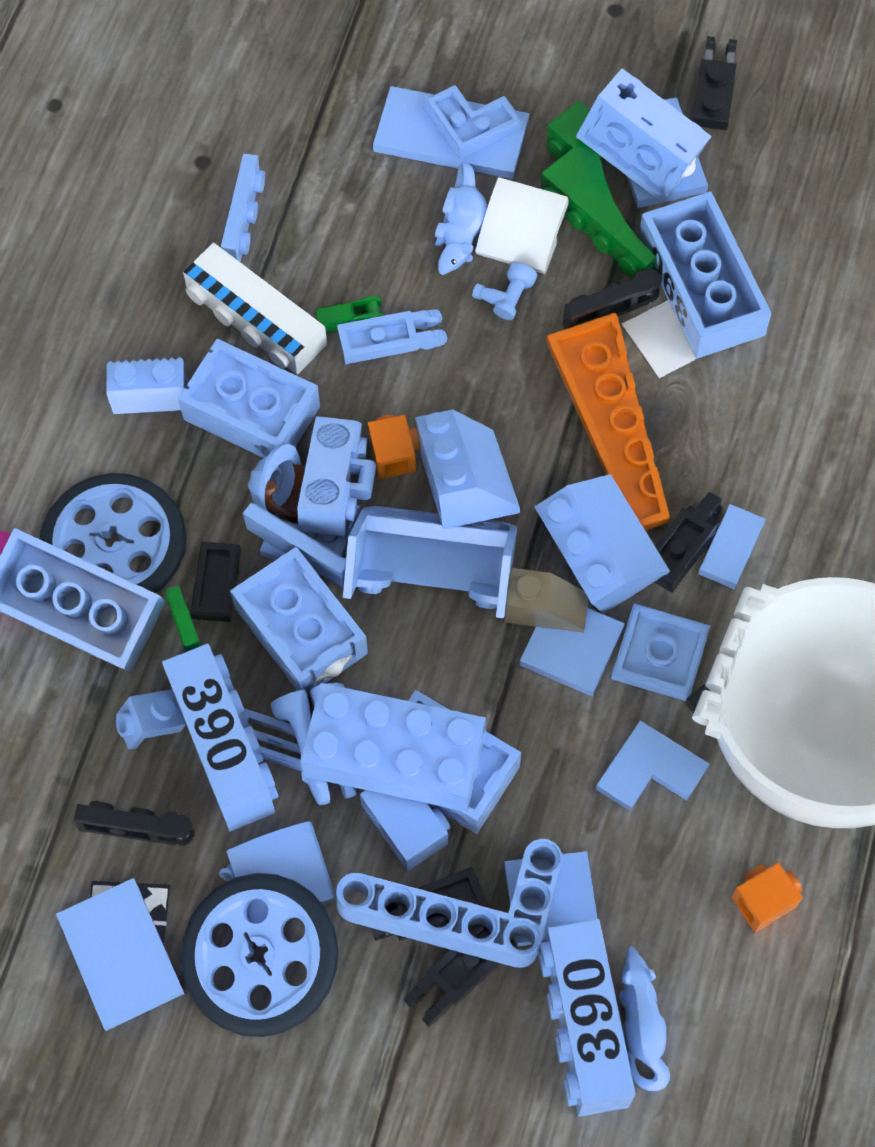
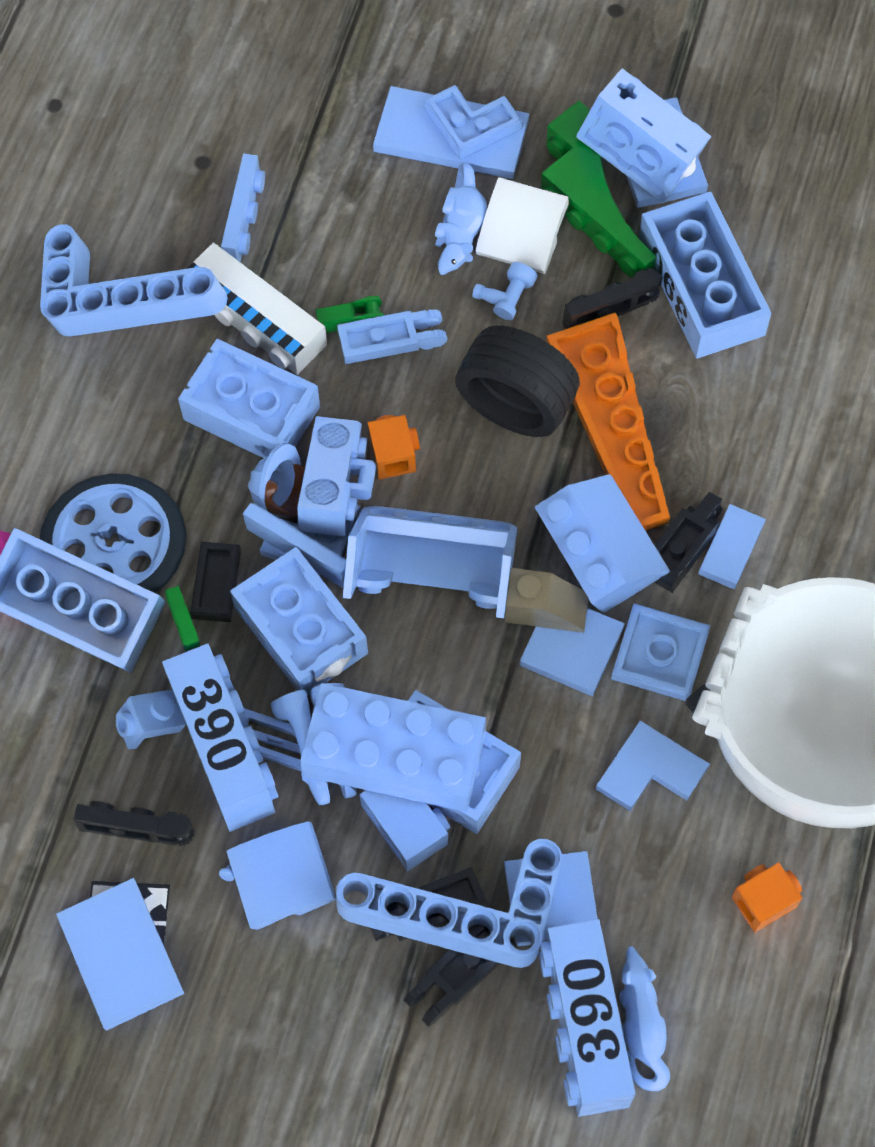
light blue brick [107,357,189,414] -> none
wedge [181,873,338,1037] -> none
light blue slope [415,409,520,529] -> none
white sticker [622,300,696,378] -> none
black hinge [692,36,737,130] -> none
none -> light blue beam [40,224,228,336]
none -> black tyre [455,325,580,437]

